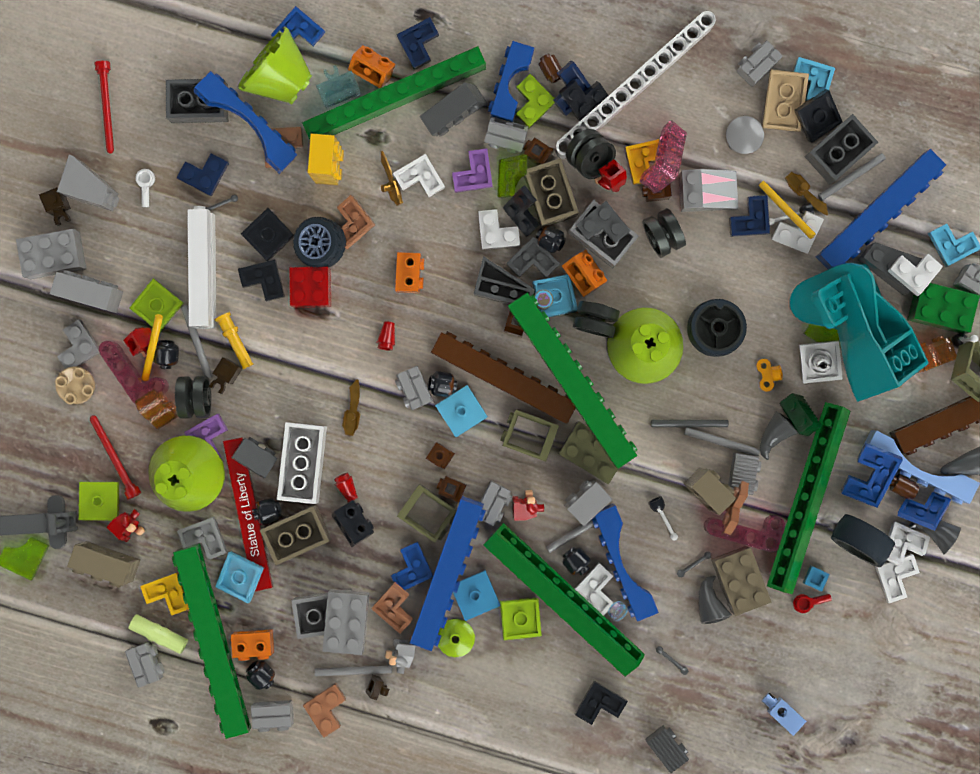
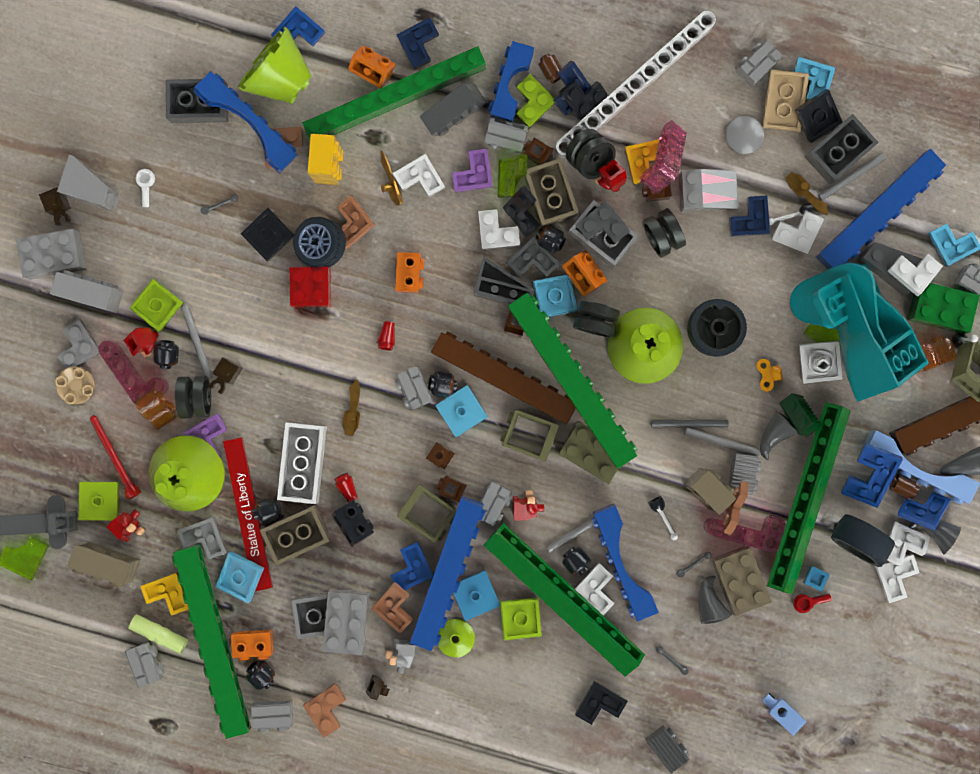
red piece [94,61,114,154] -> none
yellow bar [141,314,163,381] -> none
dark blue plate [177,153,229,197] -> none
white brick [188,206,217,329] -> none
yellow pin [215,312,254,370] -> none
dark grey brick [231,437,278,478] -> none
black plate [238,259,285,302] -> none
light grey bar [315,665,392,676] -> none
clear light blue brick [316,66,361,108] -> none
tile [534,290,553,310] -> none
light grey brick [564,480,613,526] -> none
clear tile [608,601,628,621] -> none
yellow bar [759,181,816,239] -> none

